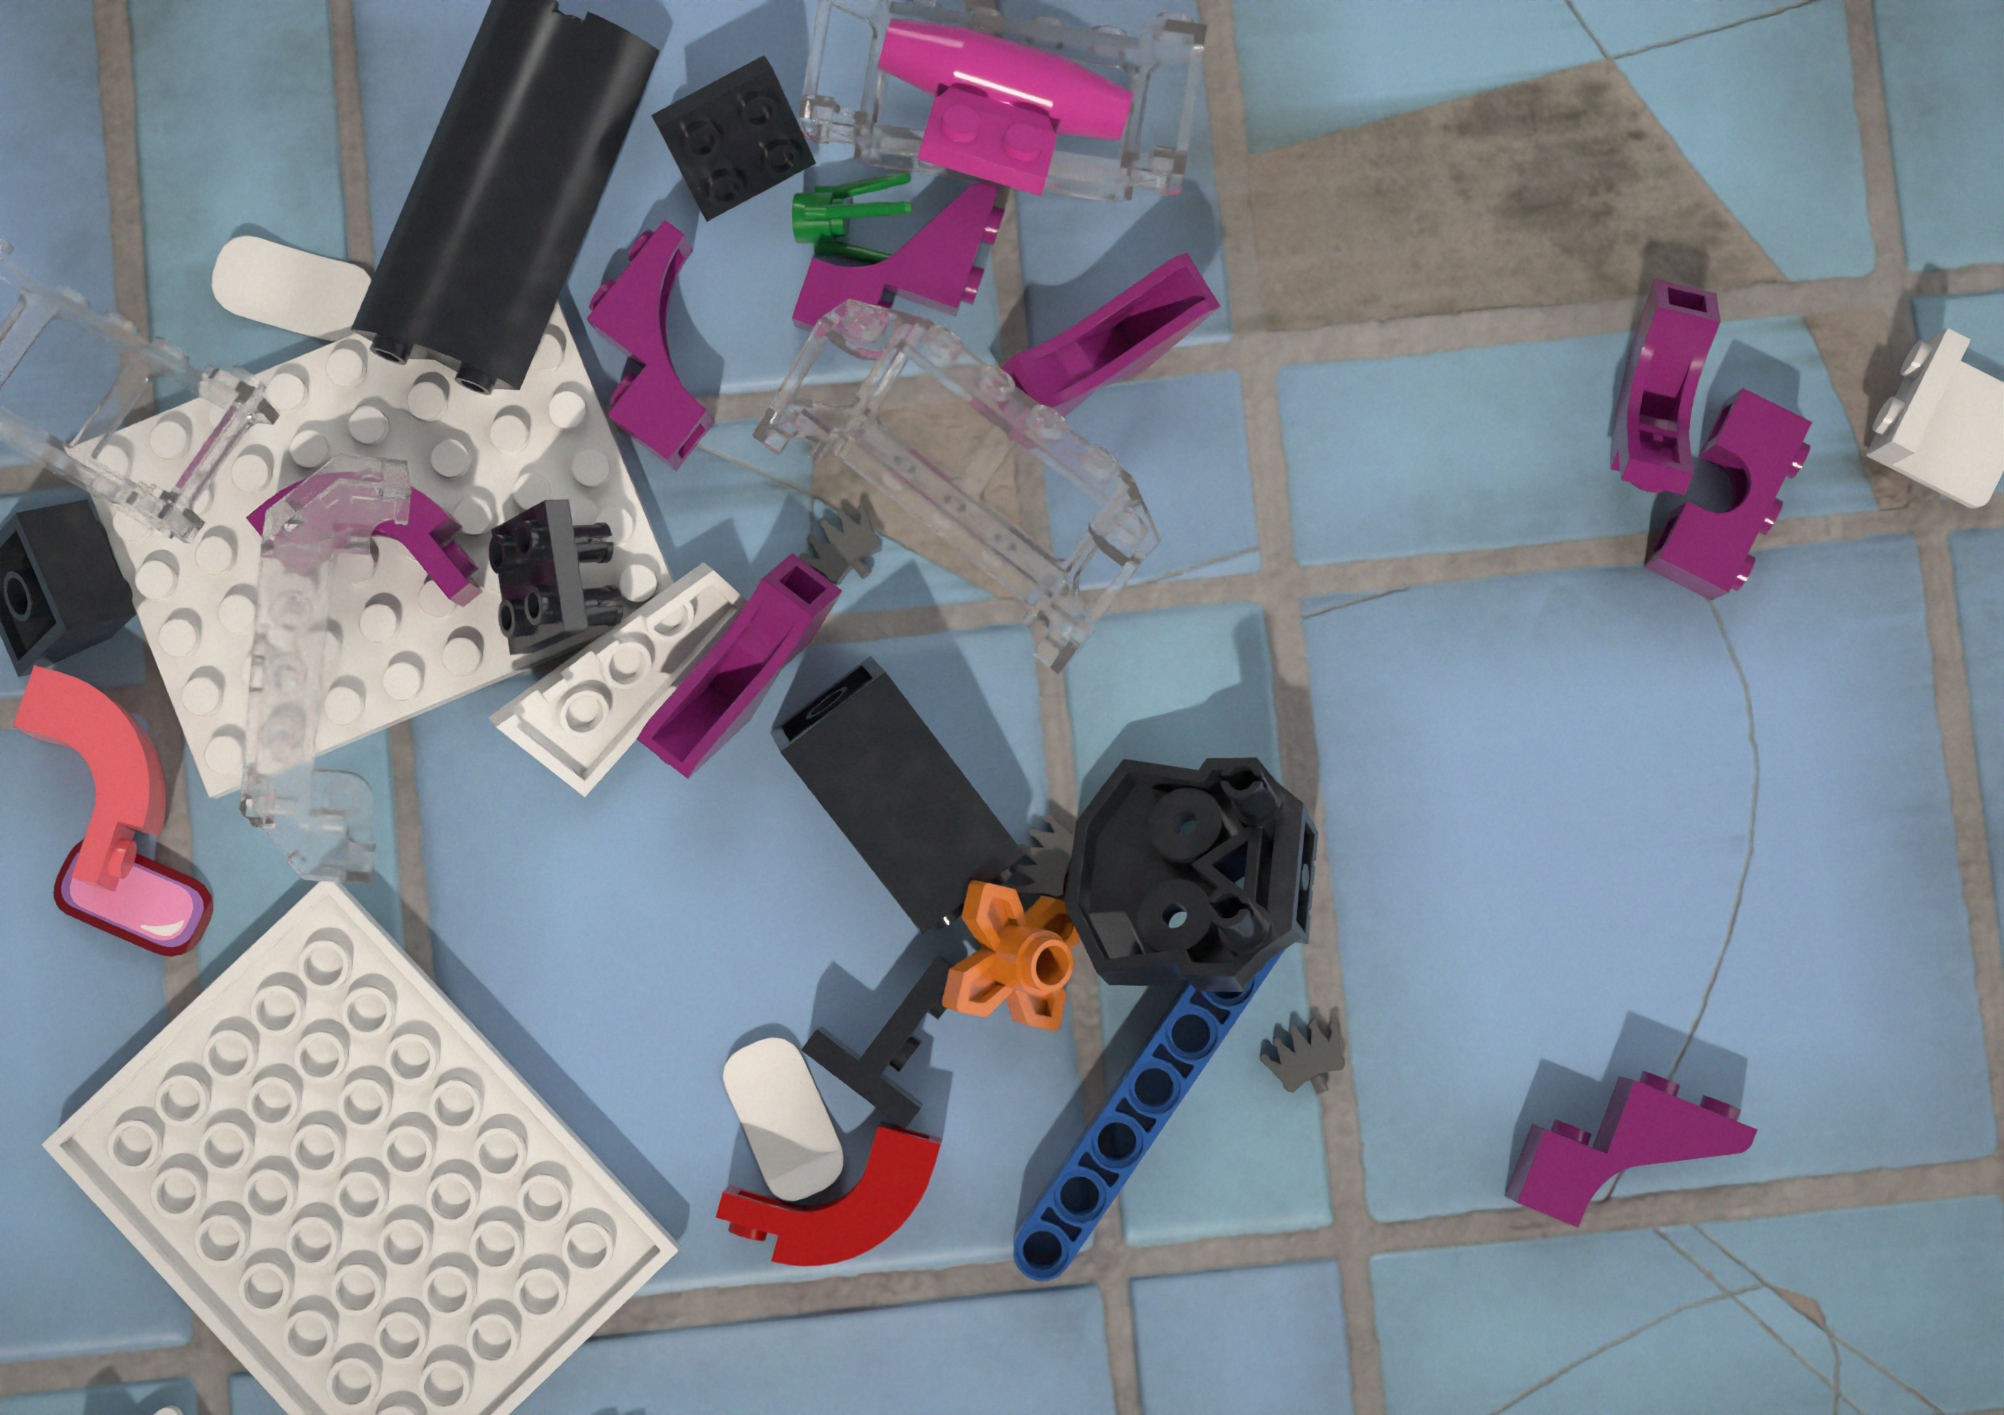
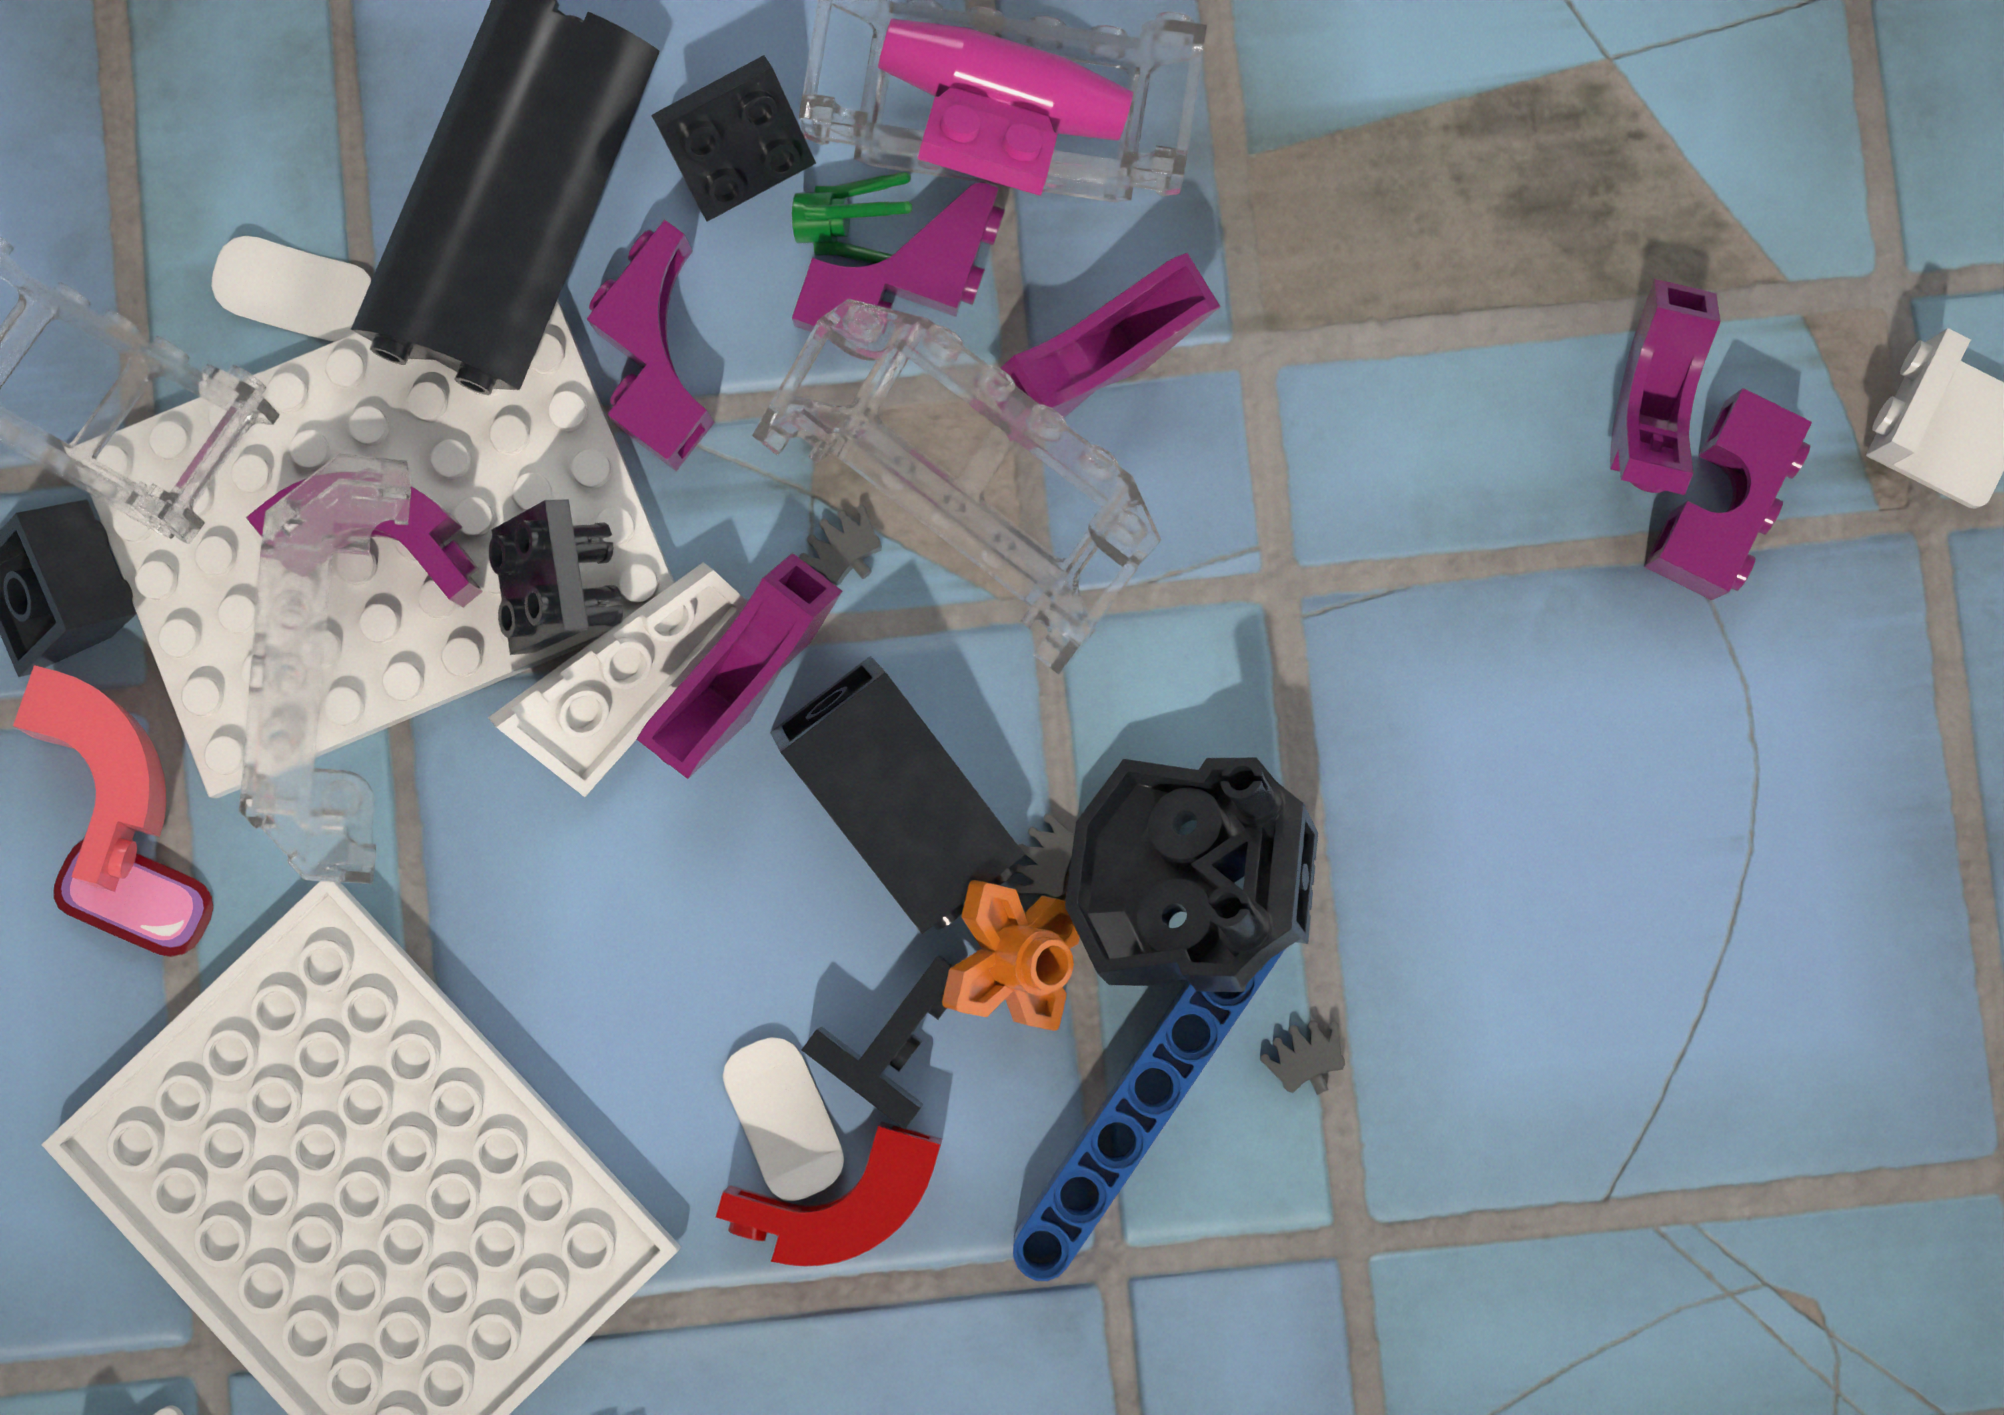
magenta arch [1504,1071,1758,1228] -> none

